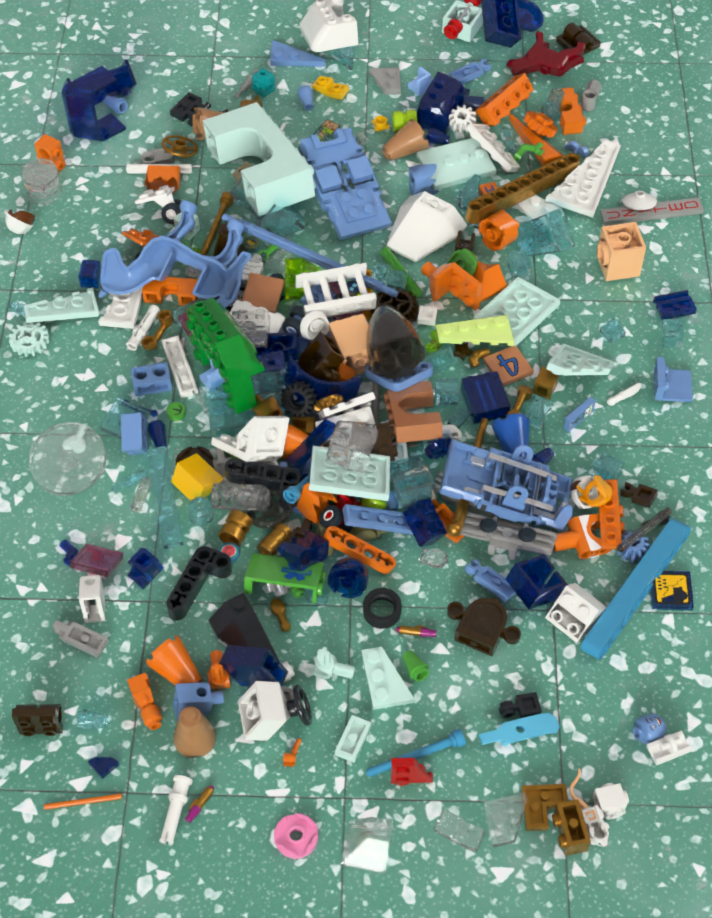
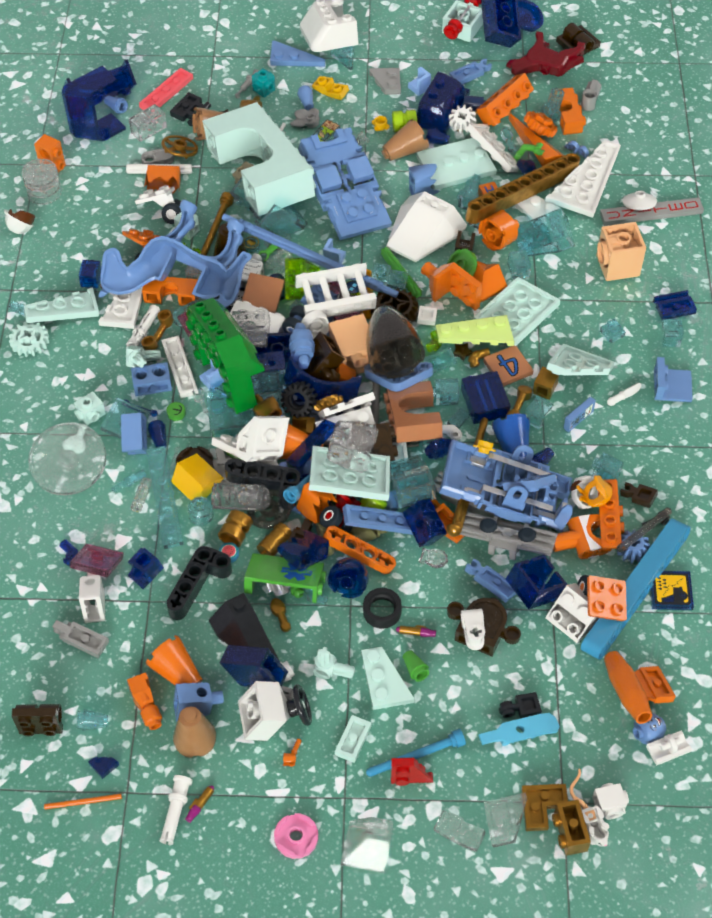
orange axle [207,650,231,690] -> none
none -> light aqua brick [74,392,106,425]
none -> light aqua axle [126,346,161,368]
none -> clear brick [129,104,167,142]
none -> coral plate [139,68,193,114]
none -> medium blue piece [289,323,315,369]
none -> light grey plate [290,108,320,128]
none -> light blue panel [323,238,346,264]
none -> white piece [461,609,485,650]
none -> yellow plate [473,440,496,454]
none -> medium blue wing [502,474,557,492]
none -> clear blue plate [516,159,537,175]
none -> plate [577,575,627,621]
none -> orange plate [604,651,676,724]

